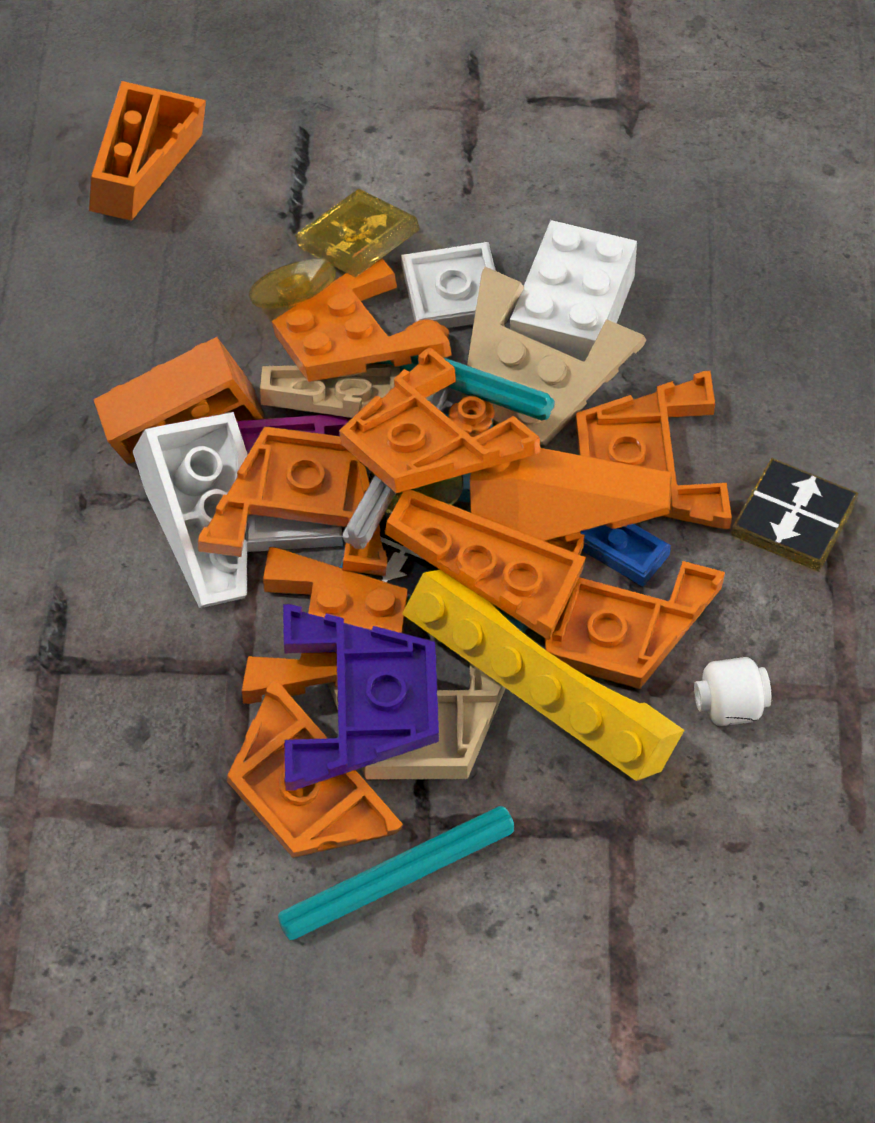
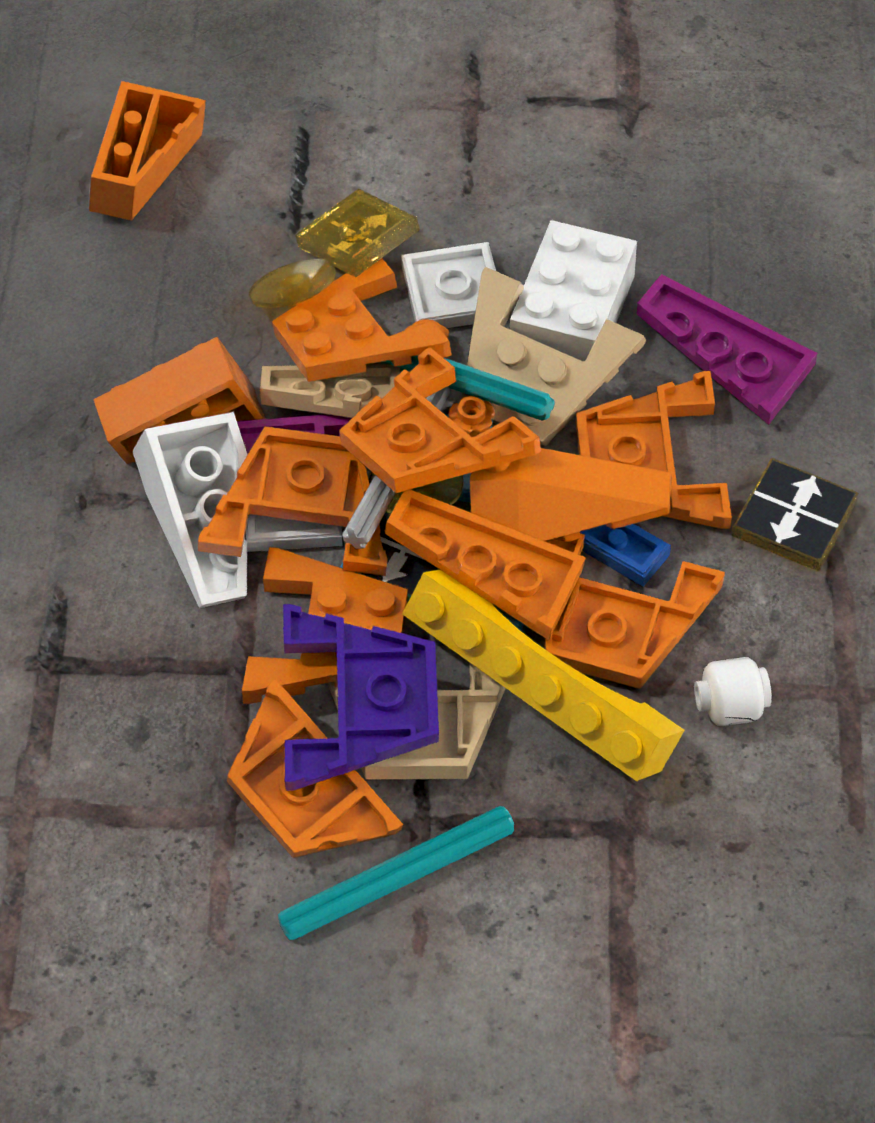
none -> magenta wing [636,274,818,425]

